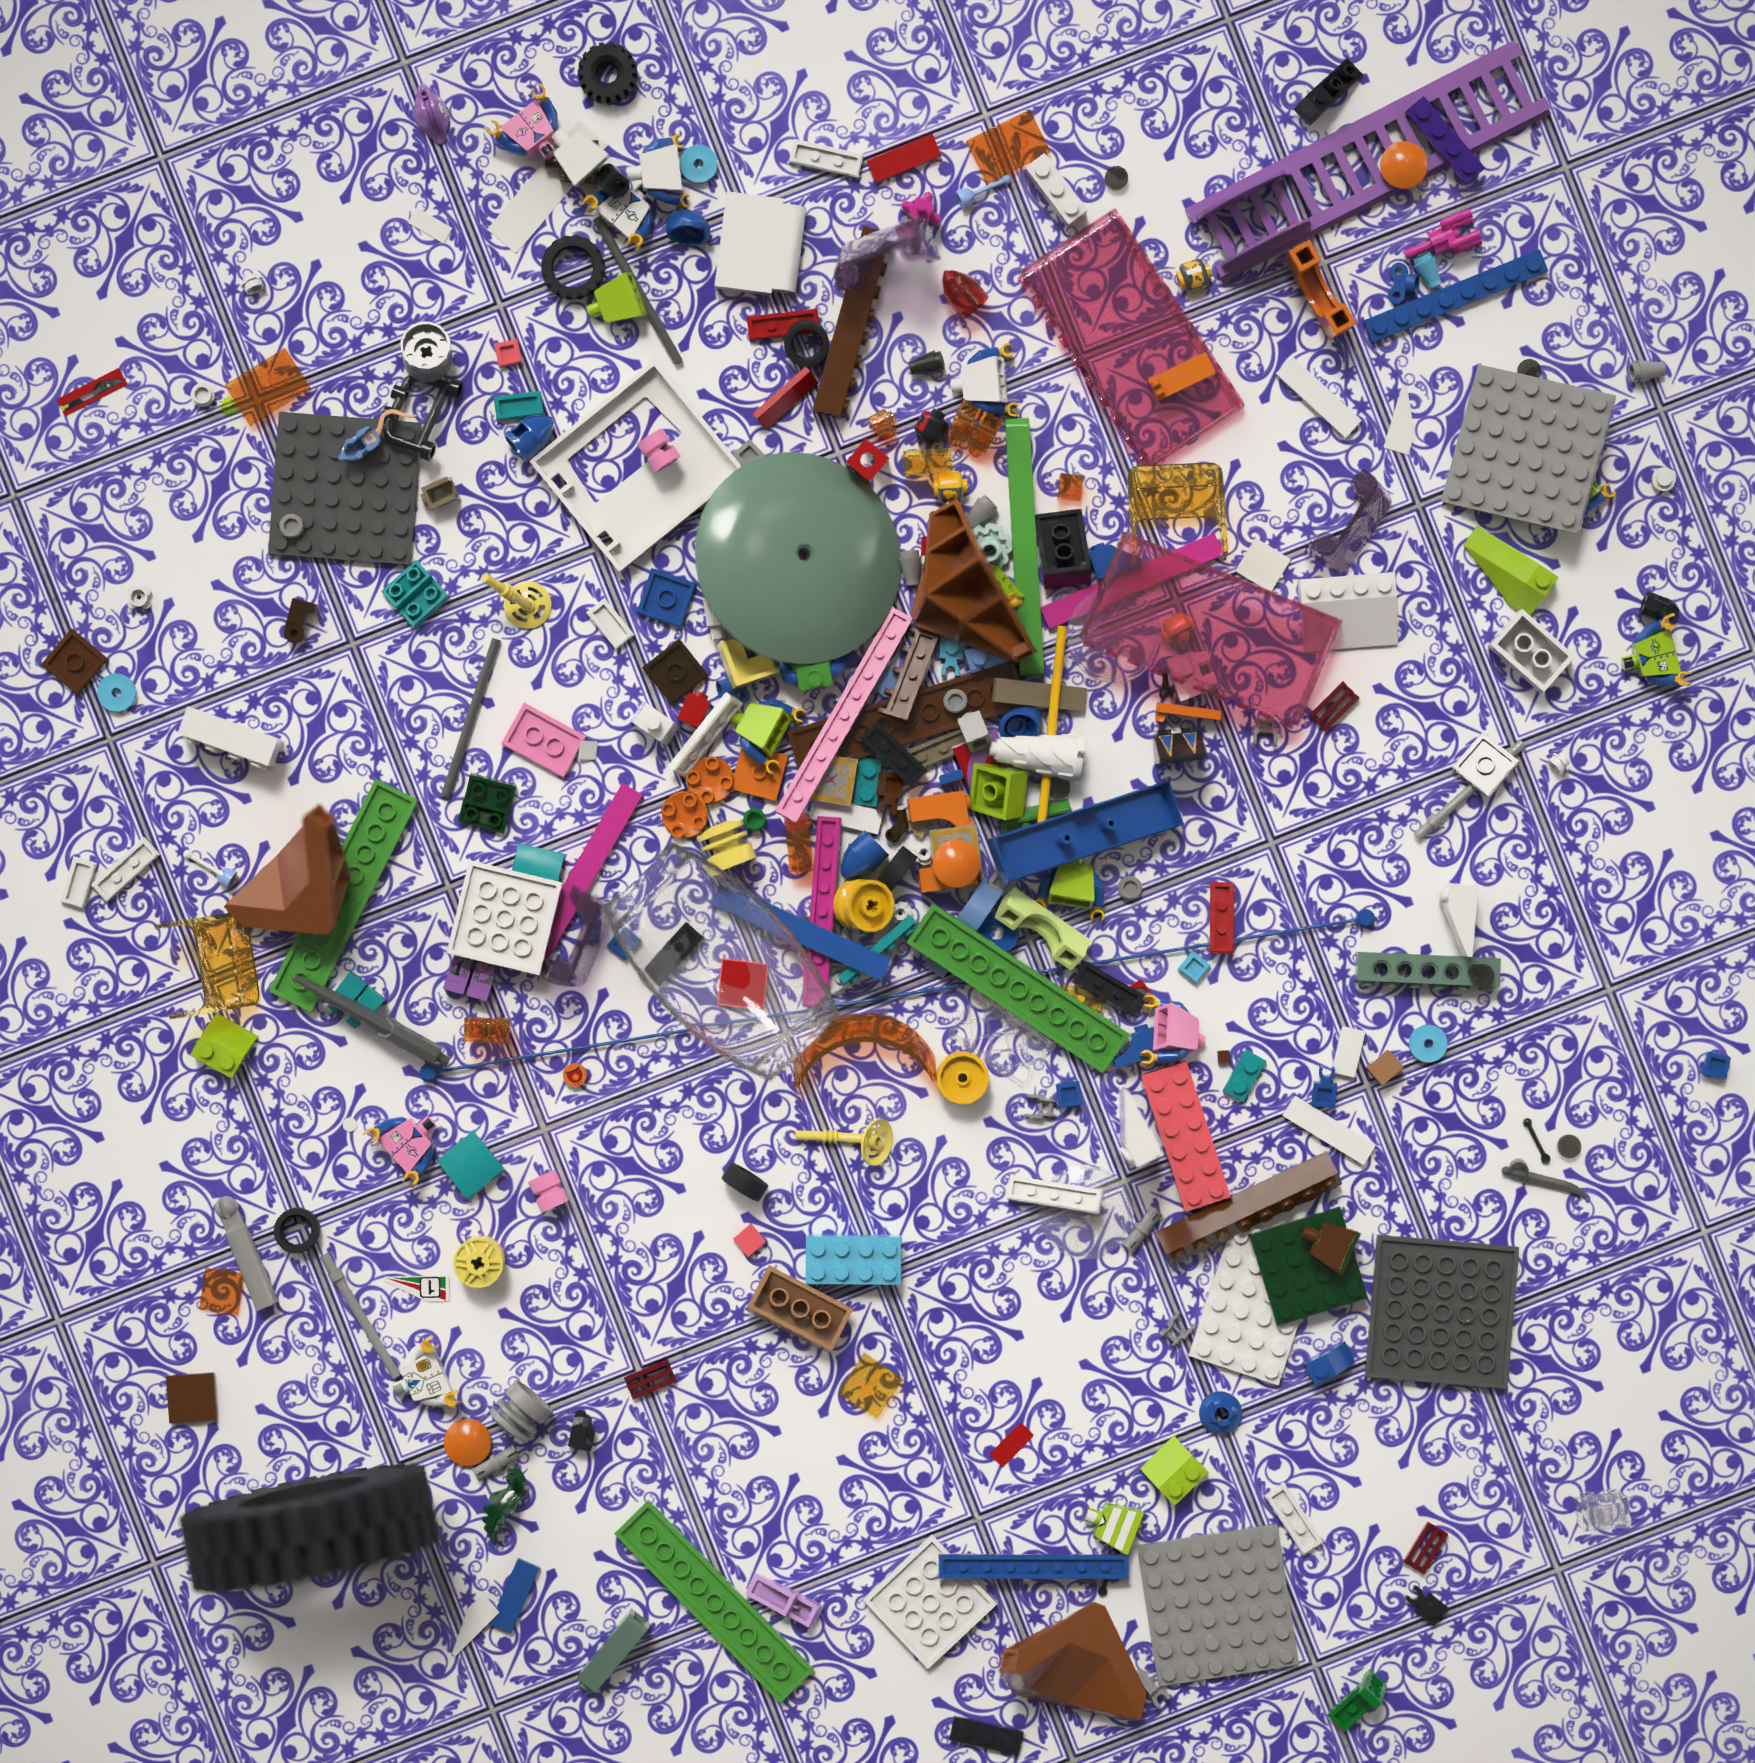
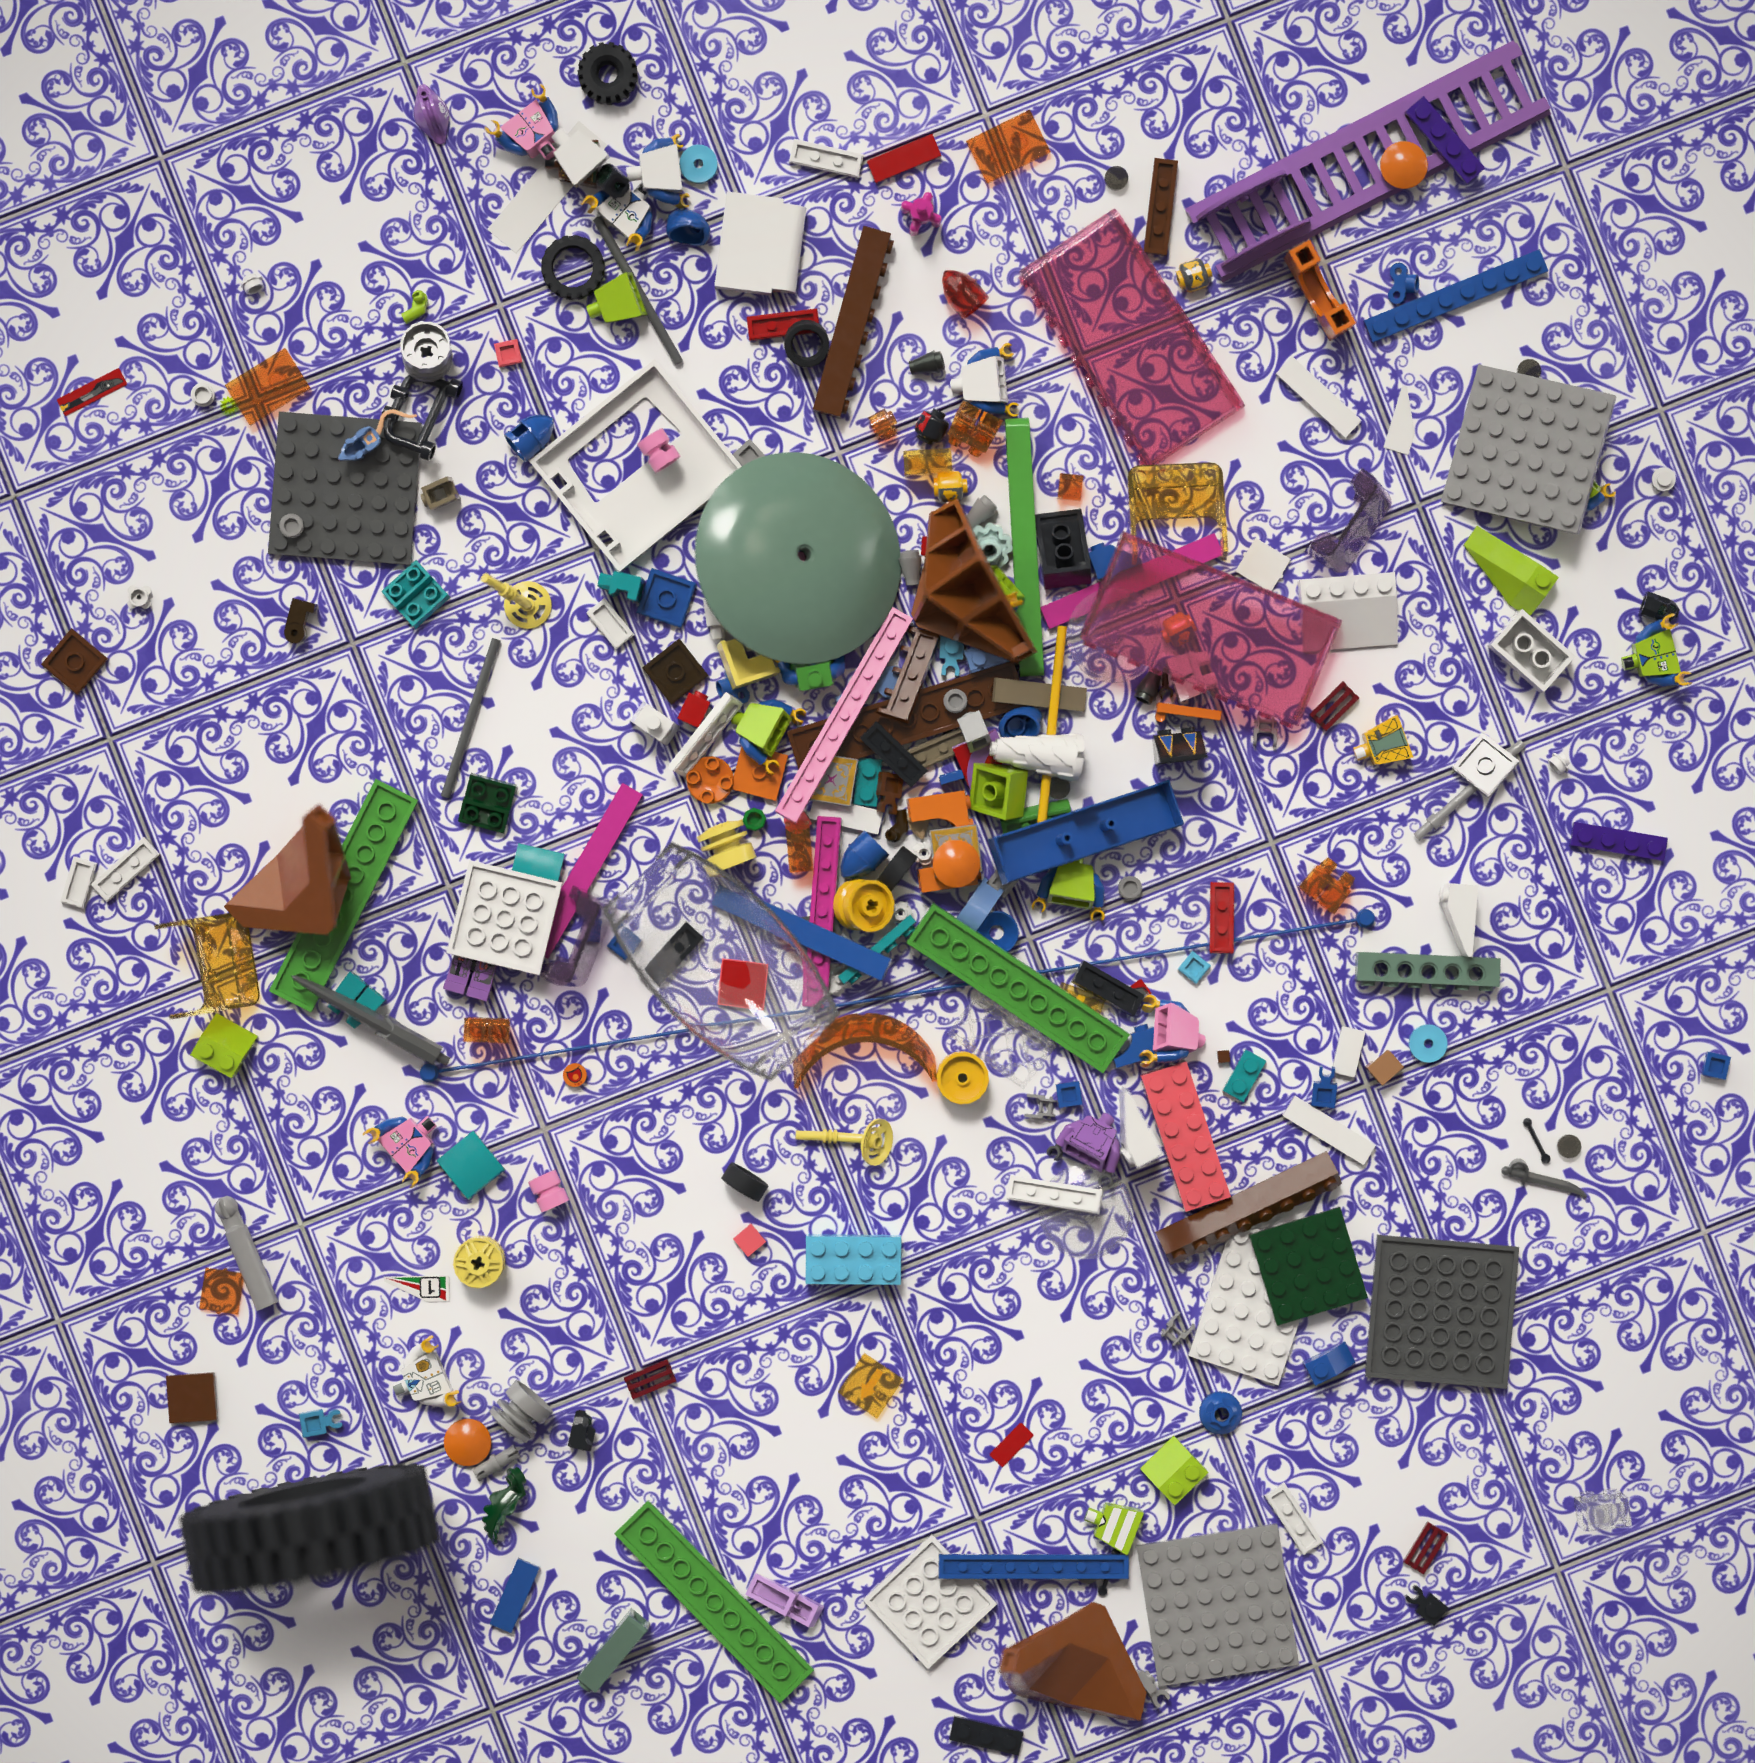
medium azure piece [97,674,137,712] -> none
white brick [178,706,283,769] -> none
hinge [183,850,238,889] -> none
black tyre [274,1208,320,1253] -> none
light grey bar [320,1253,401,1379] -> none
white sticker [343,1117,357,1132] -> none
white sticker [408,207,452,244] -> none
white sticker [452,1593,499,1656] -> none
teal tile [494,391,544,421] -> none
bright pink tile [501,703,587,778] -> none
white sticker [578,741,598,760] -> none
orange dish [661,791,708,838] -> none
medium nougat slope [745,1265,853,1354] -> none
red tile [753,366,819,430] -> none
clear purple windscreen [834,217,941,292] -> none
red piece [846,438,889,485] -> none
light blue hinge [955,175,1011,209] -> none
yellowish green arch [994,887,1091,971] -> none
white brick [1024,153,1088,228] -> none
light grey pin [1122,1206,1163,1252] -> none
orange hinge [1147,352,1216,402] -> none
black slope [1293,58,1363,126] -> none
reddish brown torso [1300,1222,1361,1275] -> none
green bracket [1328,1669,1387,1732] -> none
dark pink plant [1404,208,1483,259] -> none
medium azure cone [1413,251,1442,289] -> none
clear smoke tile [1470,964,1495,988] -> none
light grey cone [1628,360,1666,384] -> none
none -> dark azure plate [298,1409,342,1438]
none -> lime arm [401,290,428,324]
none -> teal hips [597,571,645,603]
none -> medium lavender torso [1047,1113,1120,1188]
none -> pearl dark grey cone [1134,668,1162,705]
none -> reddish brown plate [1143,158,1178,256]
none -> clear orange hips [1297,857,1355,914]
none -> torso [1353,715,1413,765]
none -> dark purple plate [1569,822,1668,861]

